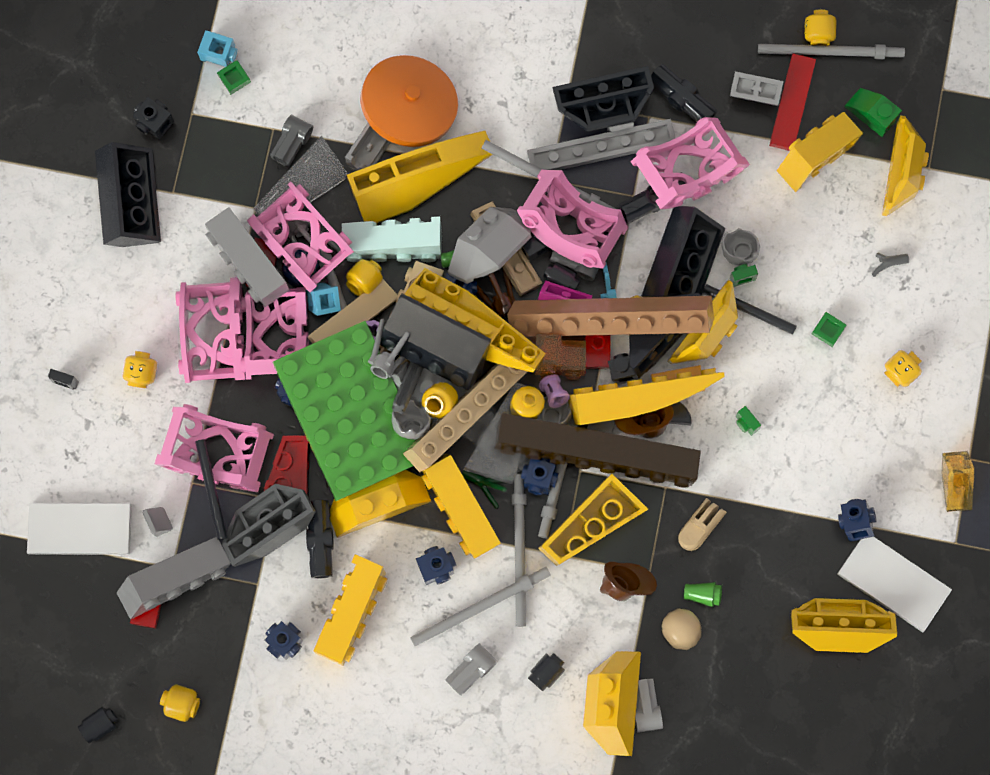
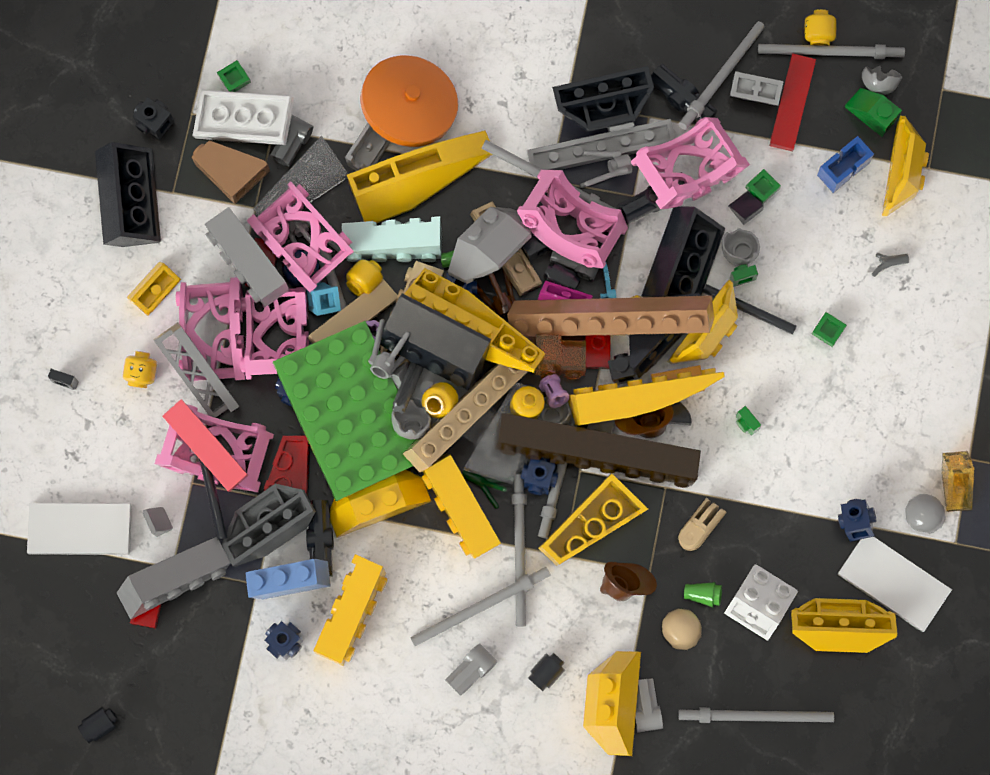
yellow head [160,684,200,722] -> none
medium azure brick [198,30,238,67] -> none
dark blue brick [416,546,457,585] -> none
yellow wedge [777,112,863,192] -> none
yellow head [884,350,922,387] -> none
none -> yellow slope [127,262,181,316]
none -> light grey fence [153,322,239,418]
none -> coral tile [162,399,248,492]
none -> white tile [192,90,294,145]
none -> medium nougat slope [192,140,270,204]
none -> medium blue brick [246,559,331,600]
none -> light grey plant [580,150,632,188]
none -> light grey bar [678,707,834,723]
none -> light grey bar [679,21,765,130]
none -> white bracket [724,564,798,641]
none -> black slope [728,191,764,225]
none -> green plate [745,169,781,204]
none -> blue piece [817,136,874,193]
none -> light grey hair [862,66,902,95]
none -> light grey hair [905,494,945,534]

